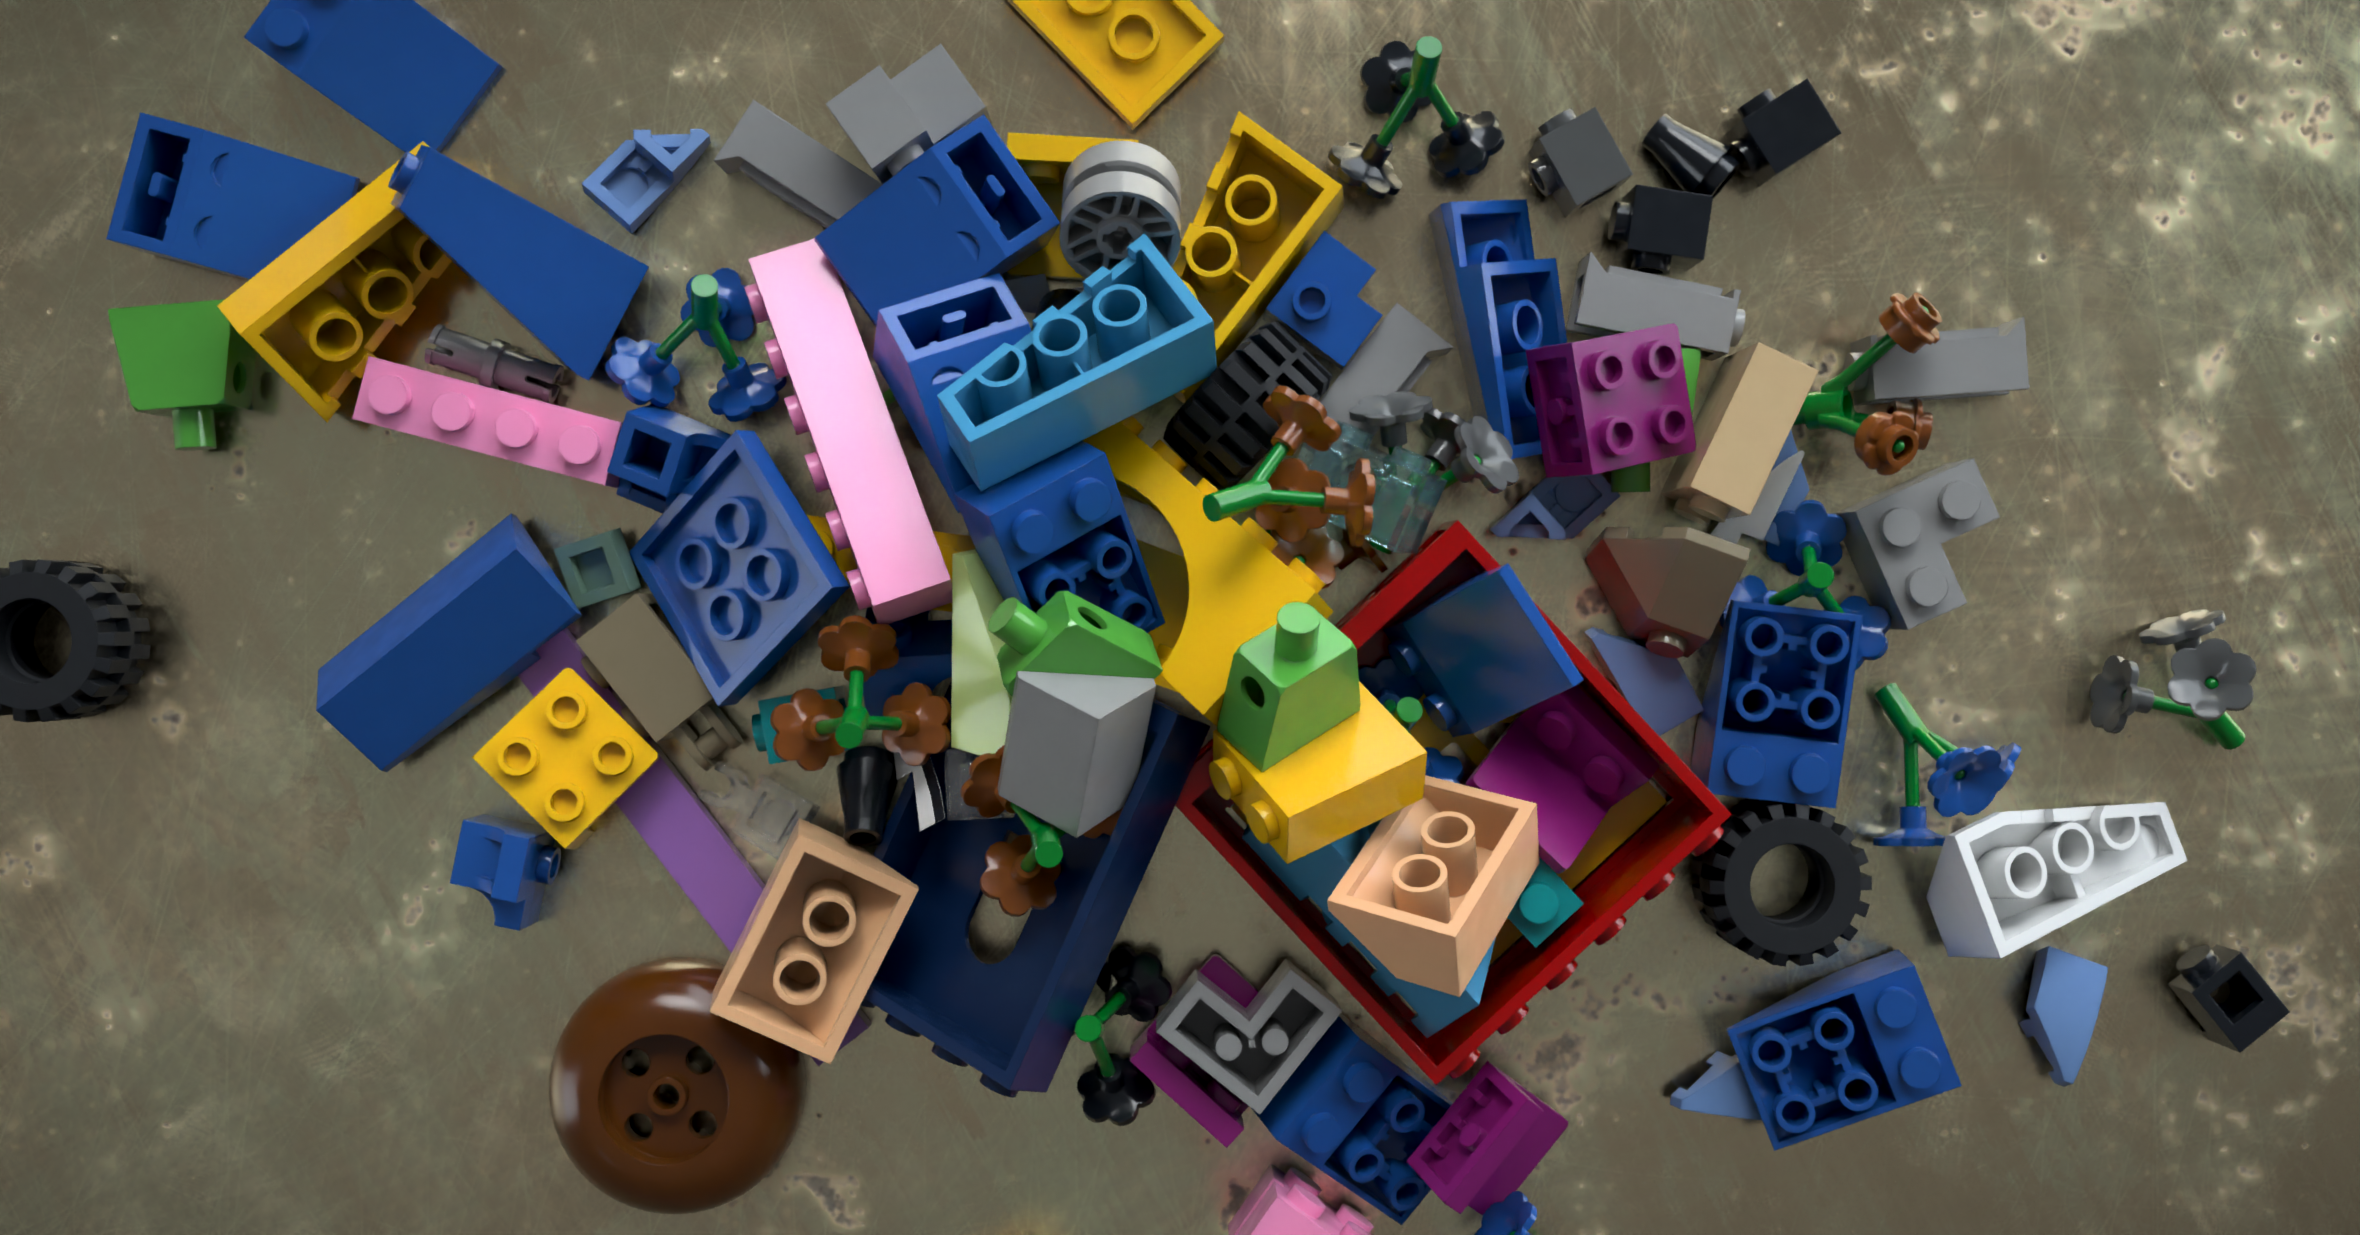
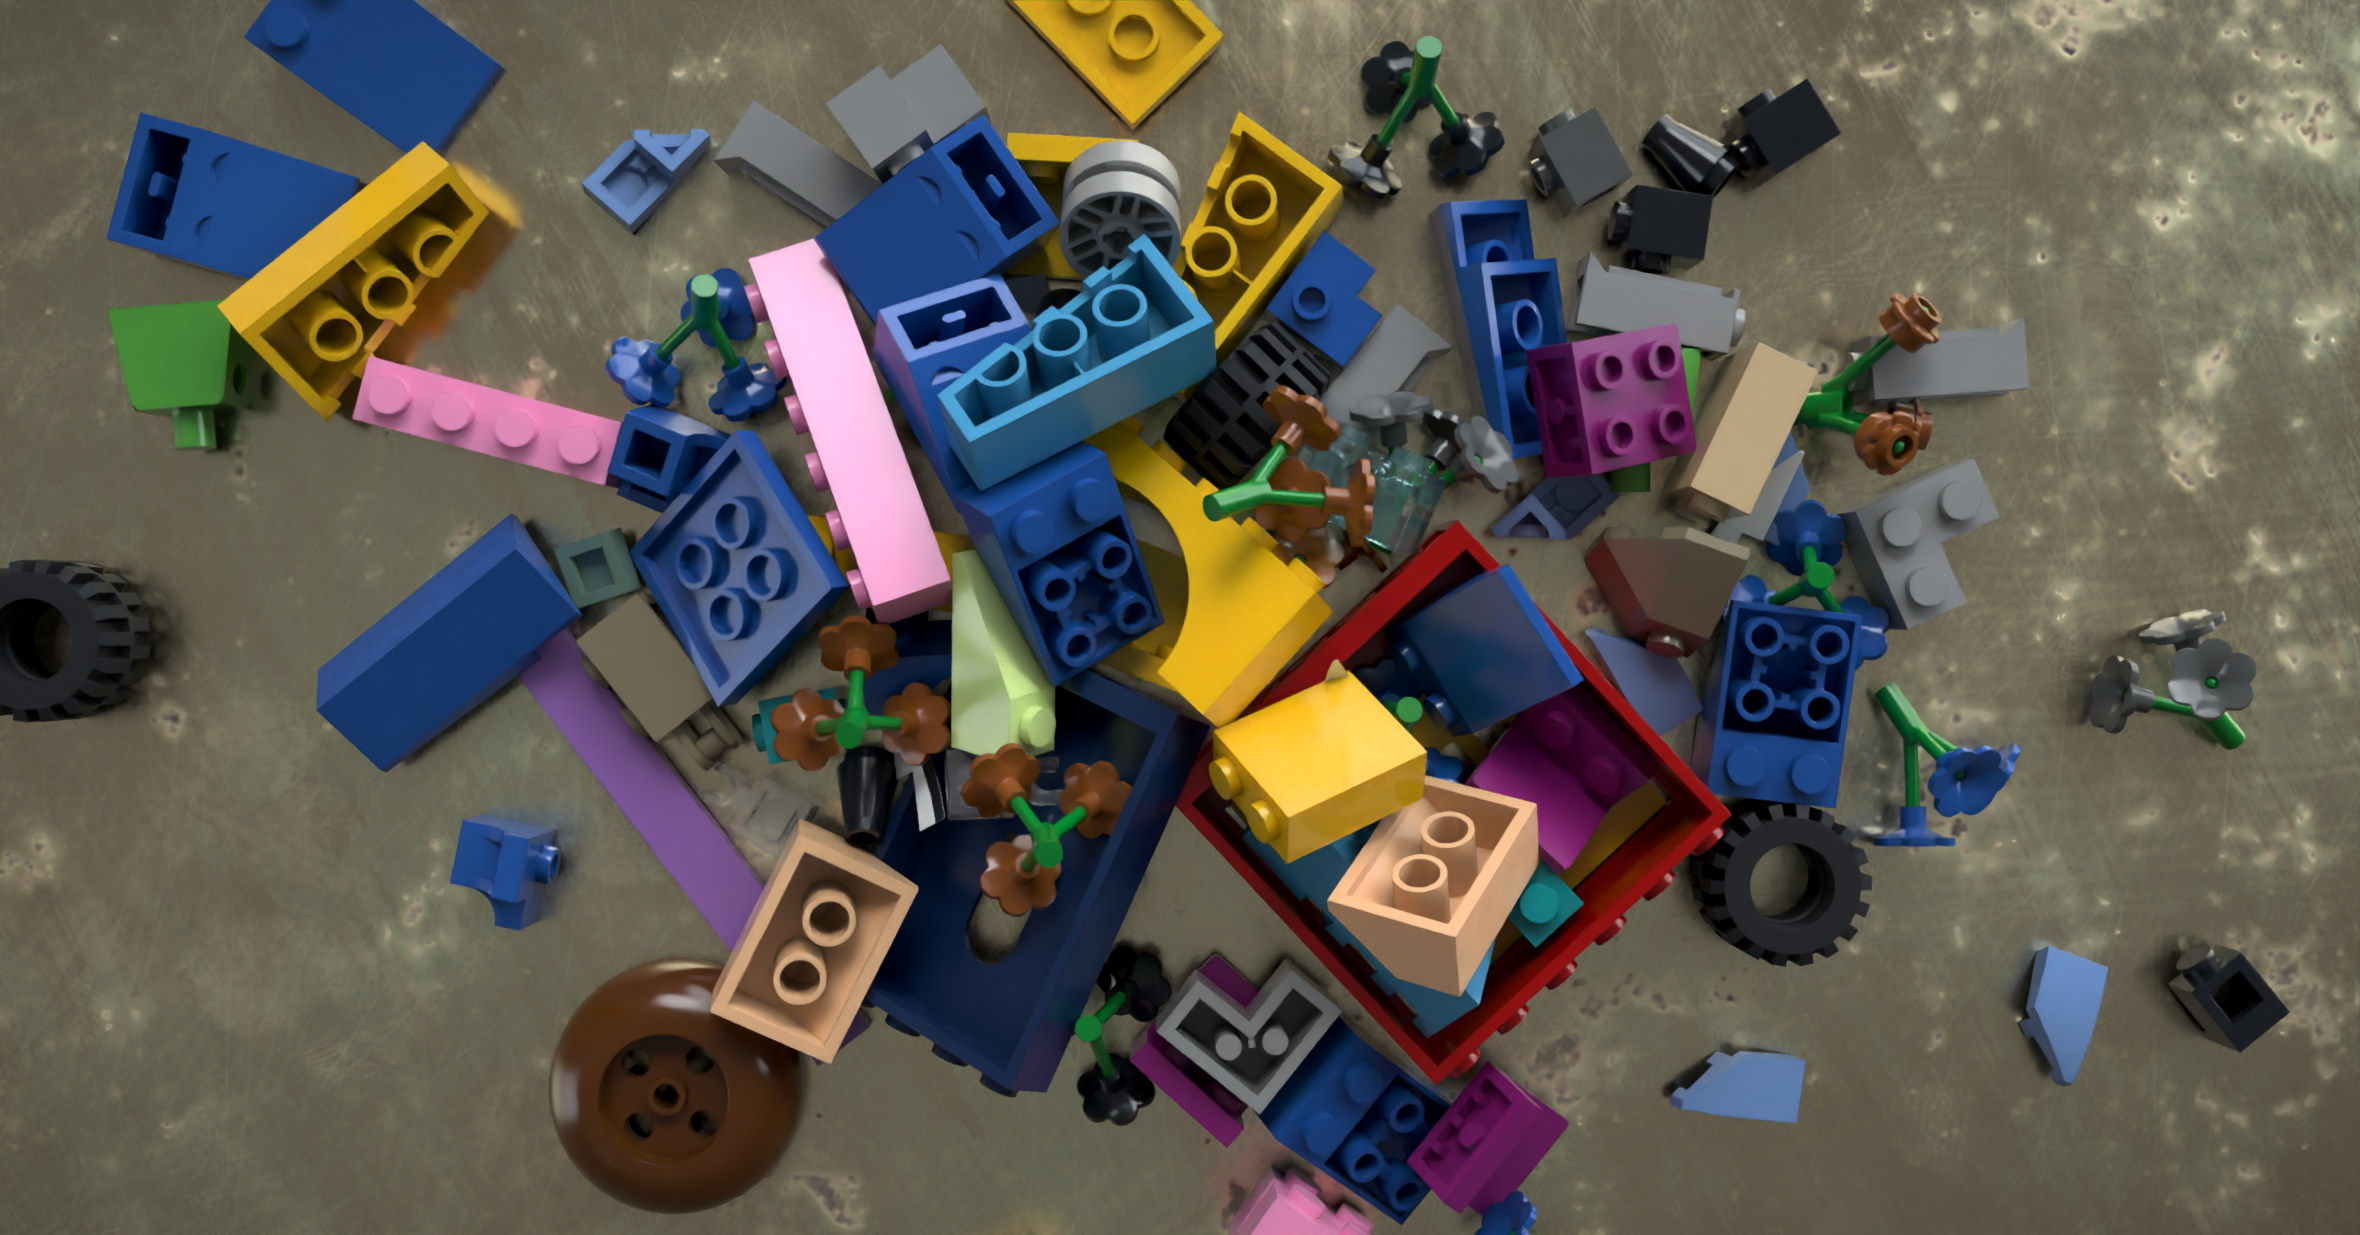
blue slope [388,145,649,381] -> none
light grey pin [424,324,564,404] -> none
yellow bracket [472,668,659,850] -> none
bright green torso [988,591,1163,697] -> none
light grey slope [997,671,1156,838] -> none
bright green torso [1217,602,1361,772] -> none
blue slope [1726,949,1962,1151] -> none
white wedge [1926,802,2187,959] -> none

